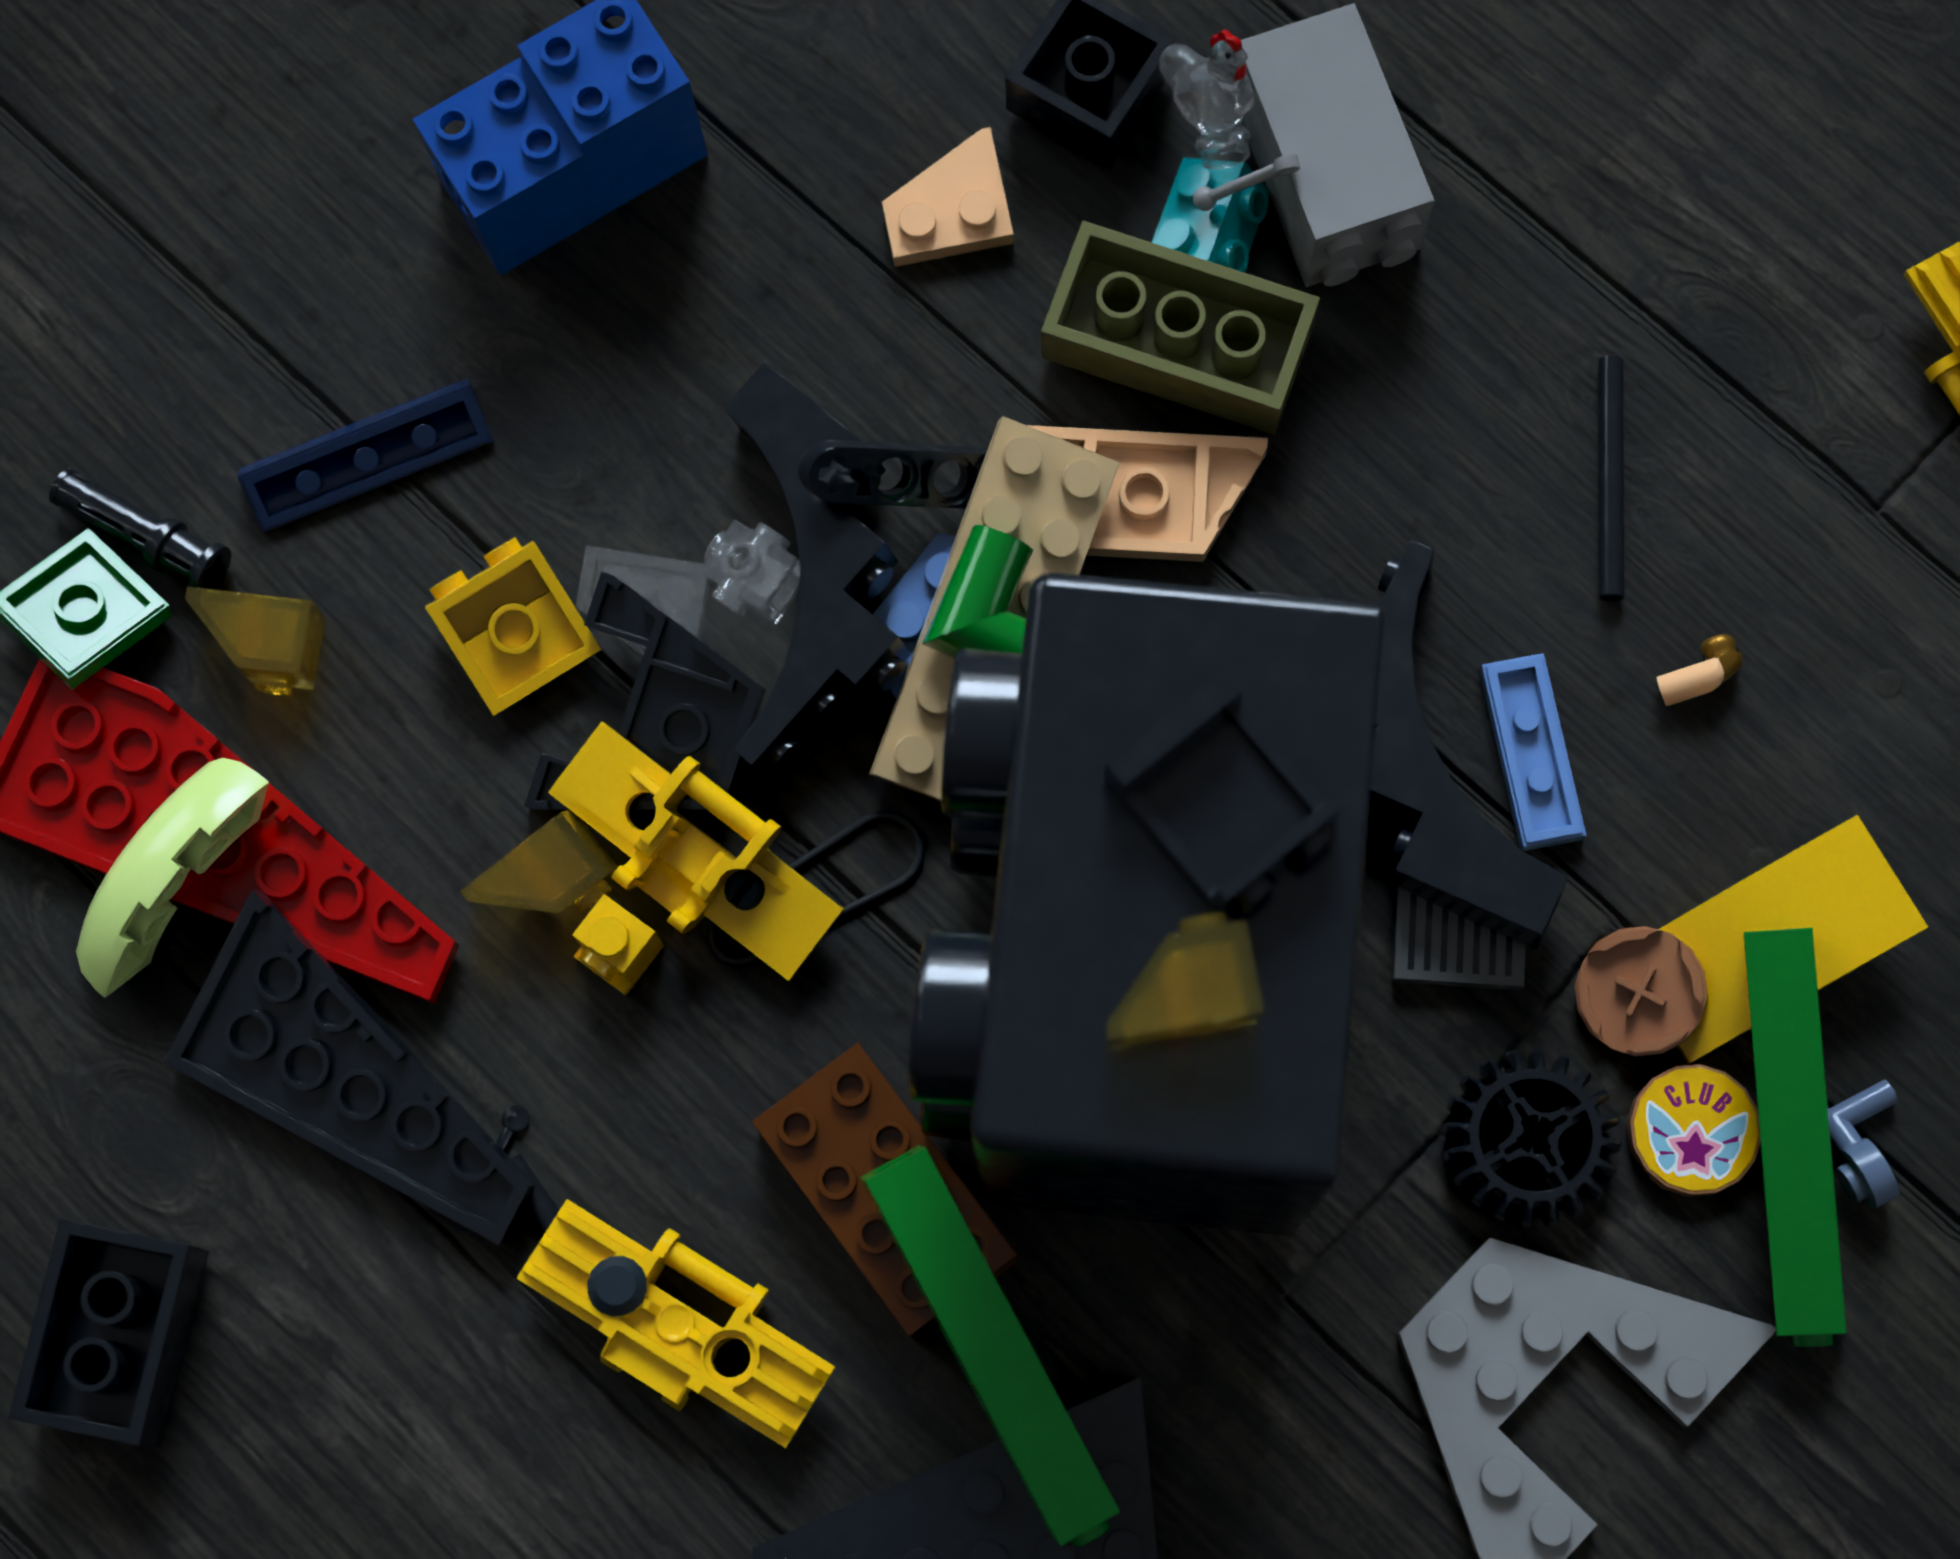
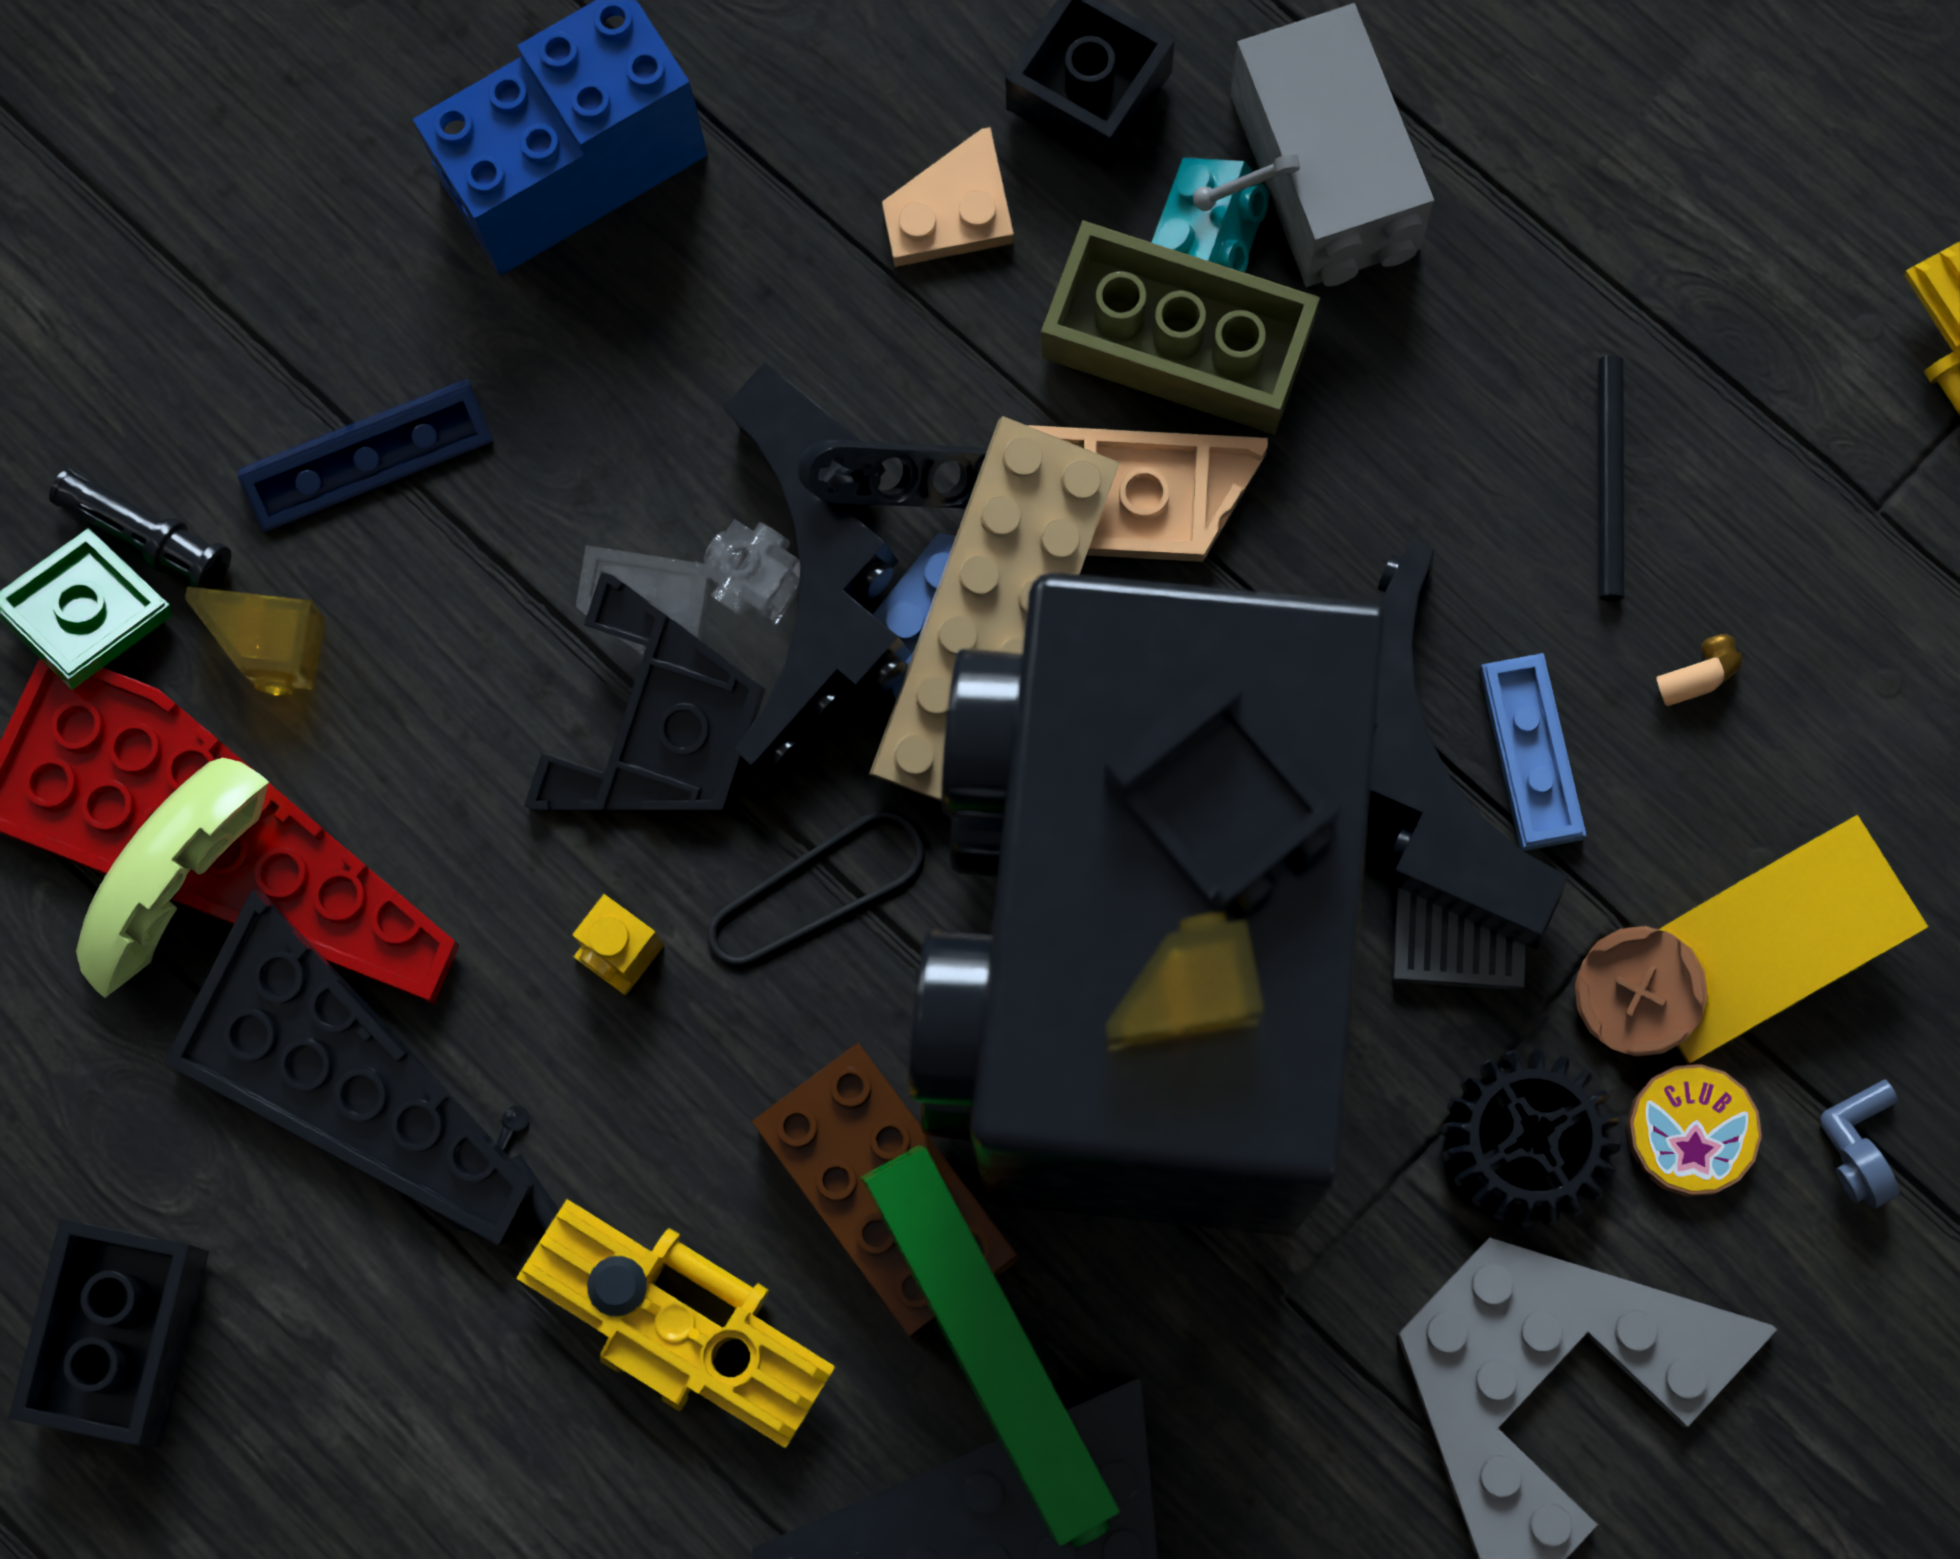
yellow plate [425,537,602,716] -> none
clear yellow slope [460,810,618,913] -> none
yellow piece [548,721,845,981] -> none
green brick [922,525,1033,659] -> none
clear animal [1159,29,1254,169] -> none
green brick [1744,928,1846,1347] -> none

